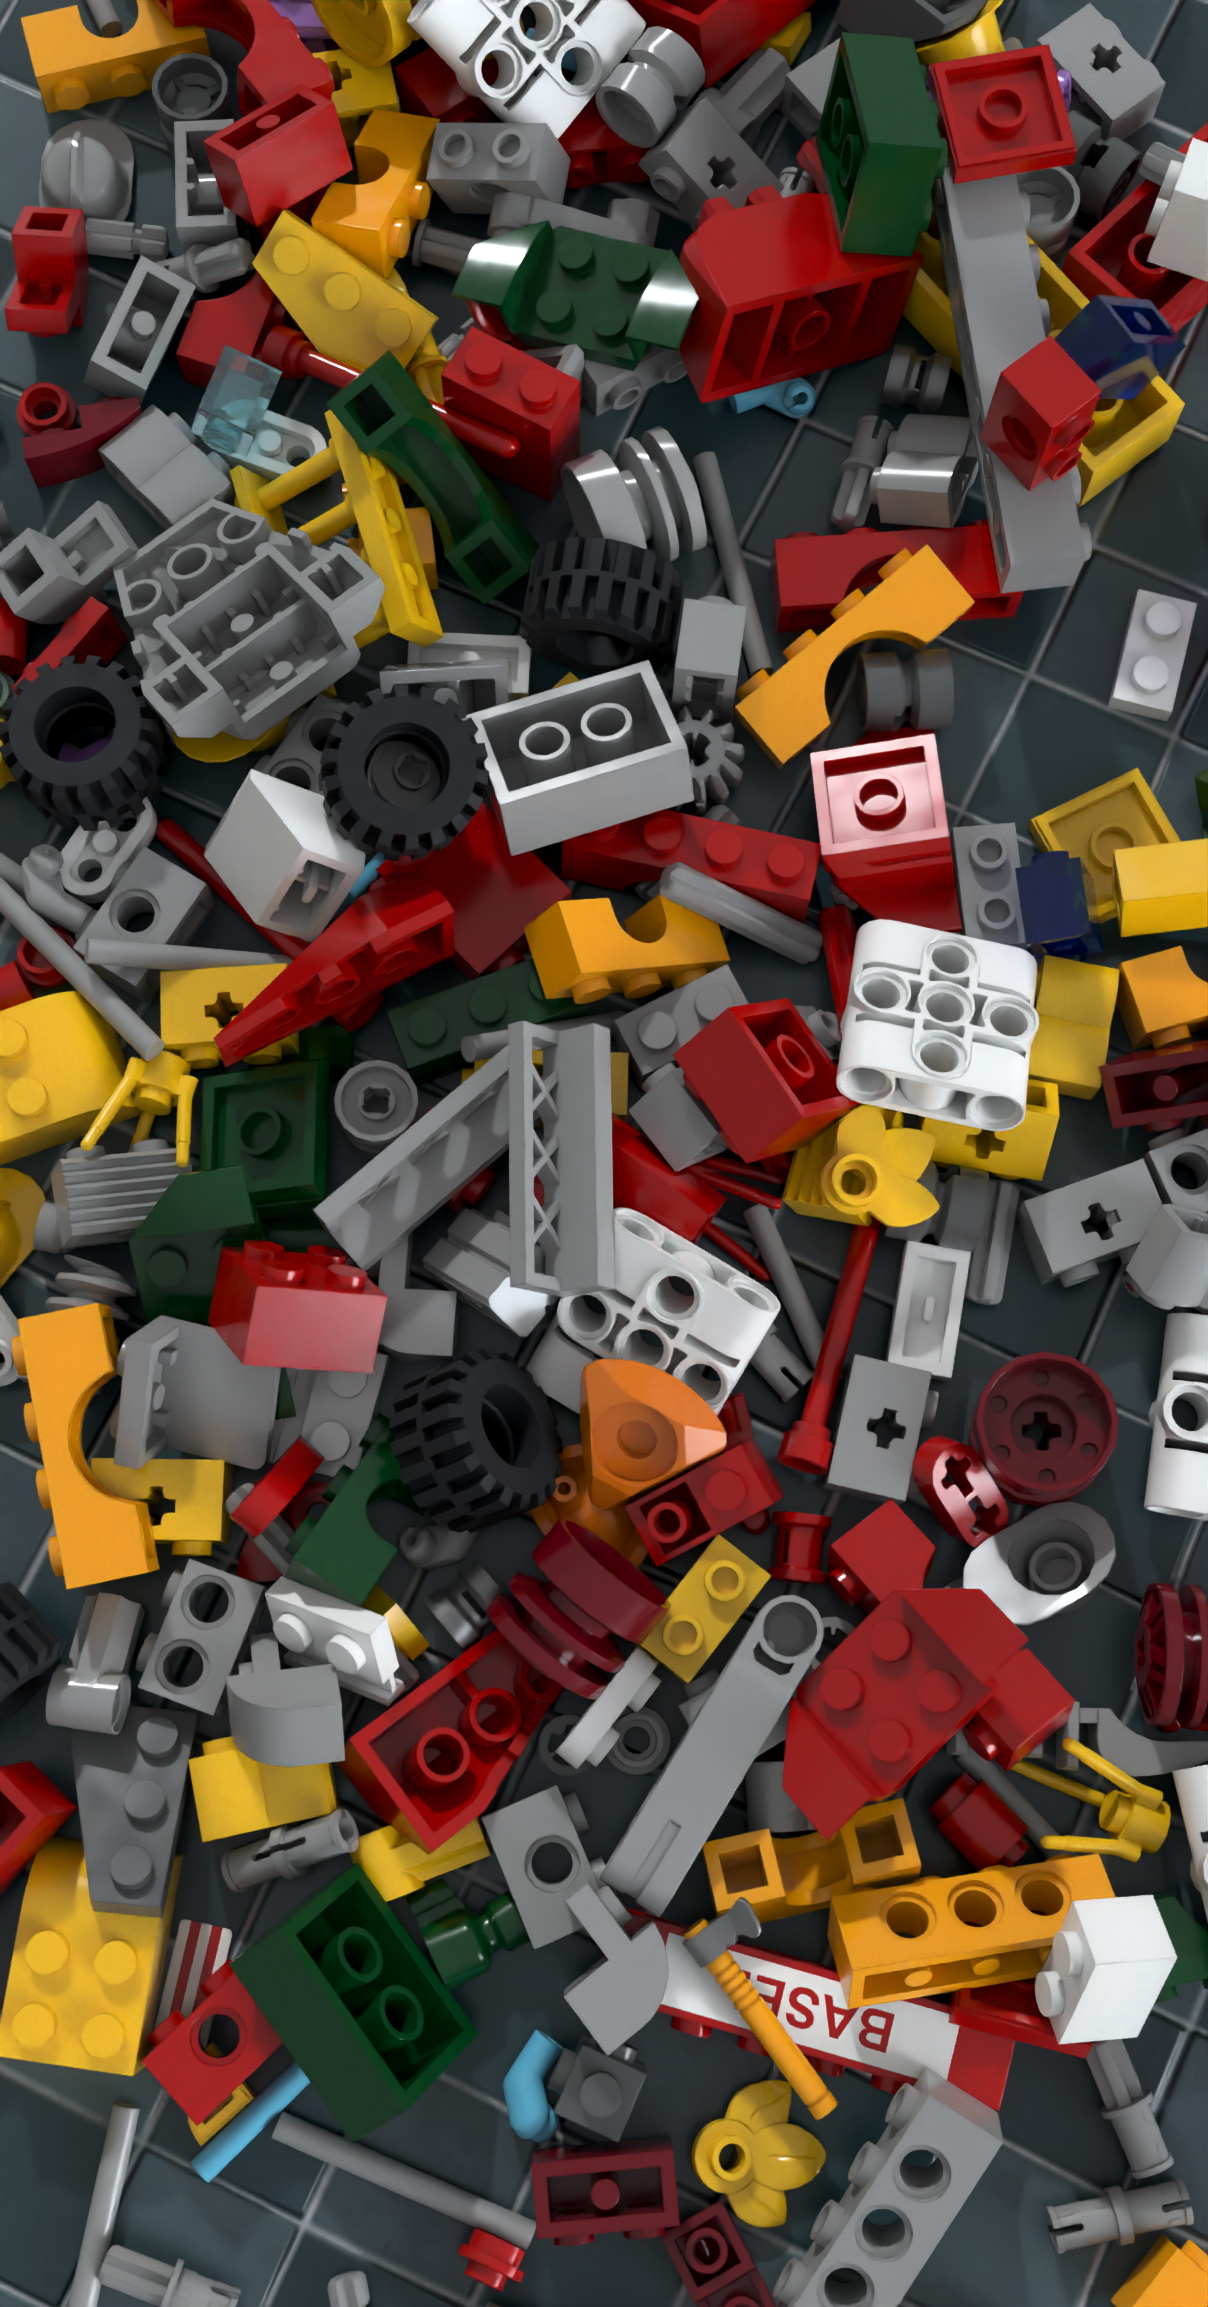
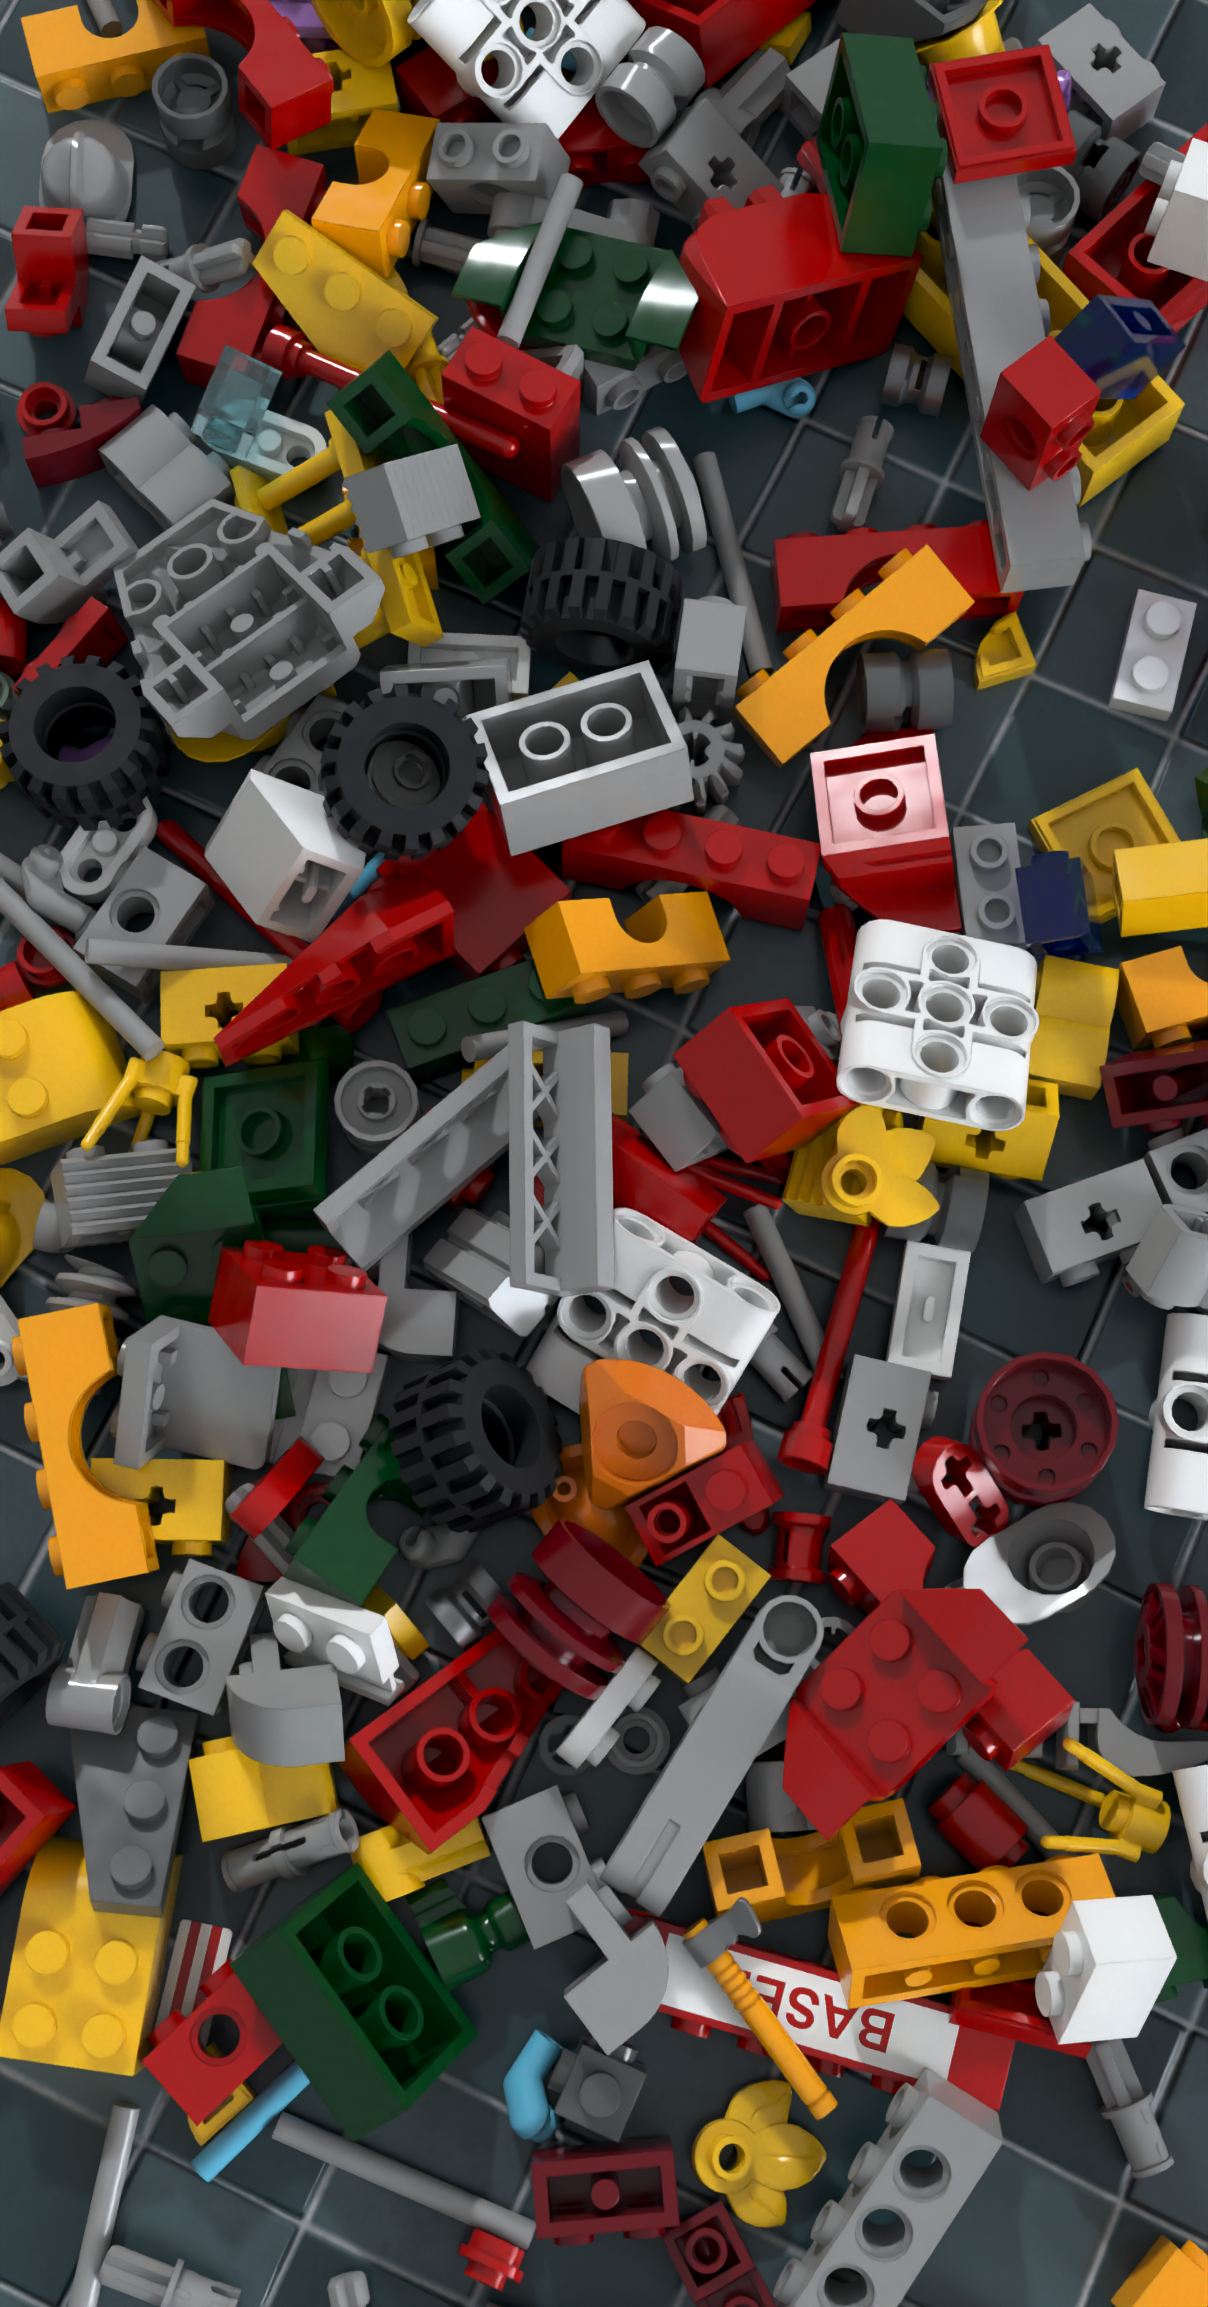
light grey brick [174,119,245,254] -> none
red brick [203,84,353,227] -> none
light grey brick [613,964,749,1094] -> none
light grey axle [658,862,823,964] -> none
light grey brick [870,413,979,528] -> none
light grey axle [964,1179,1020,1305] -> none
light grey pin [1045,2177,1194,2255] -> none
none -> light grey brick [342,444,481,559]
none -> light grey bar [496,173,583,349]
none -> yellow tile [973,611,1037,691]

